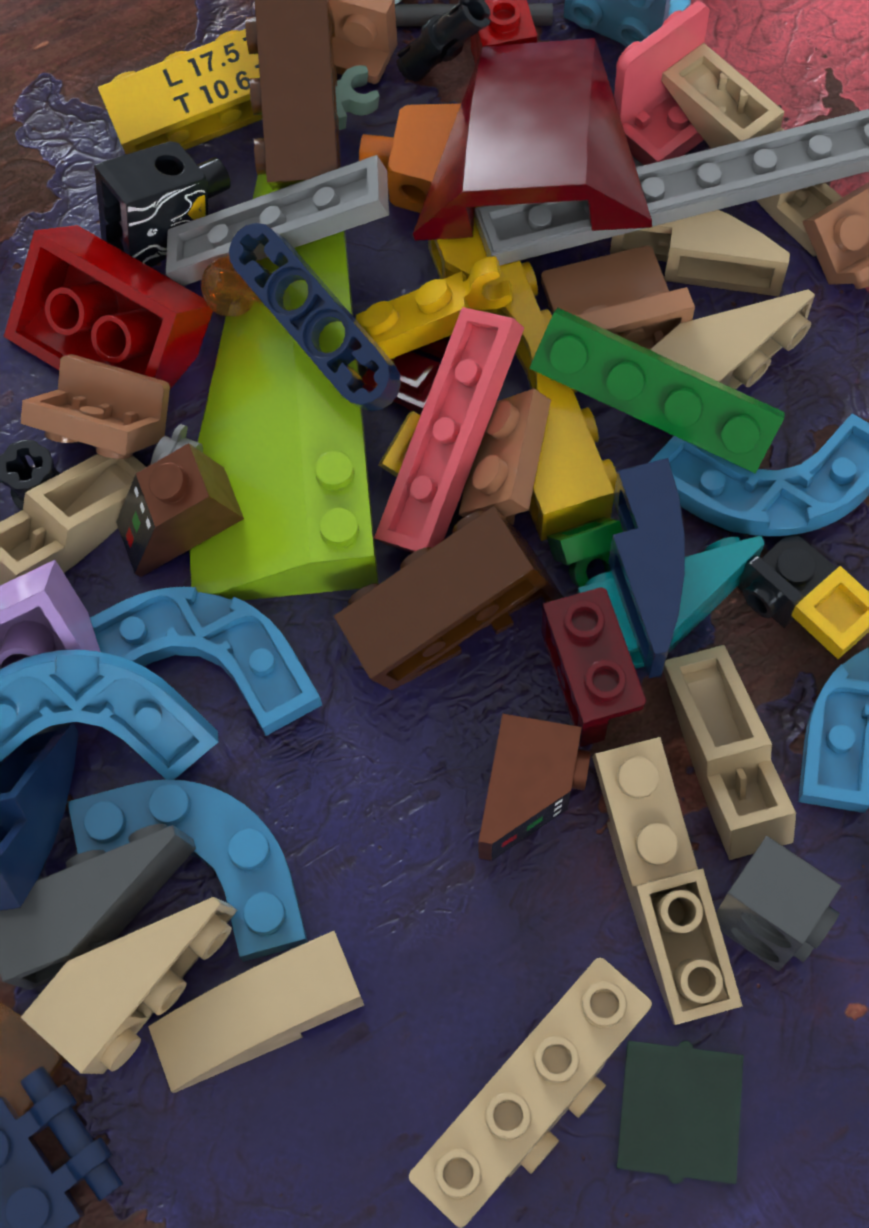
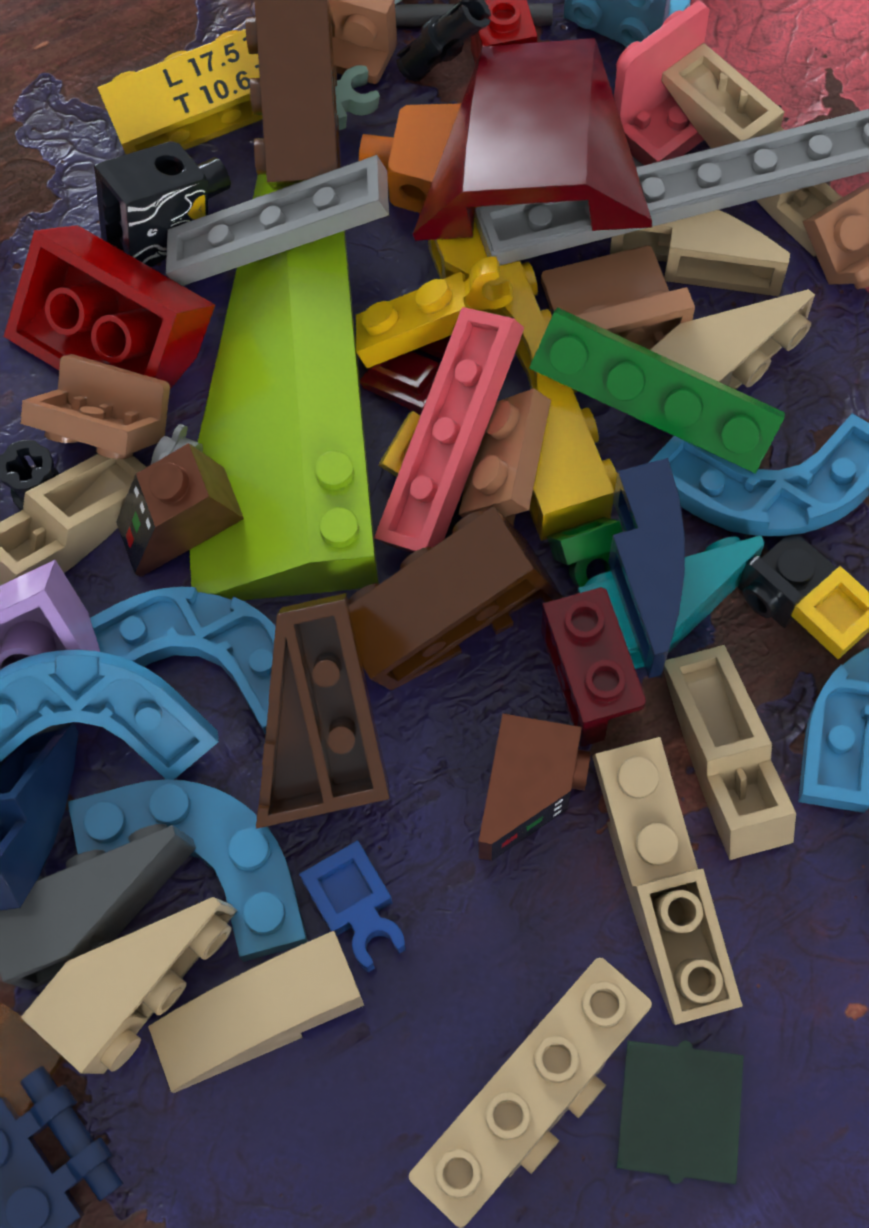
clear orange plate [201,256,264,317] -> none
dark blue beam [229,223,401,411] -> none
dark grey brick [716,836,841,971] -> none
none -> reddish brown wedge [256,593,390,829]
none -> blue plate [299,840,406,972]

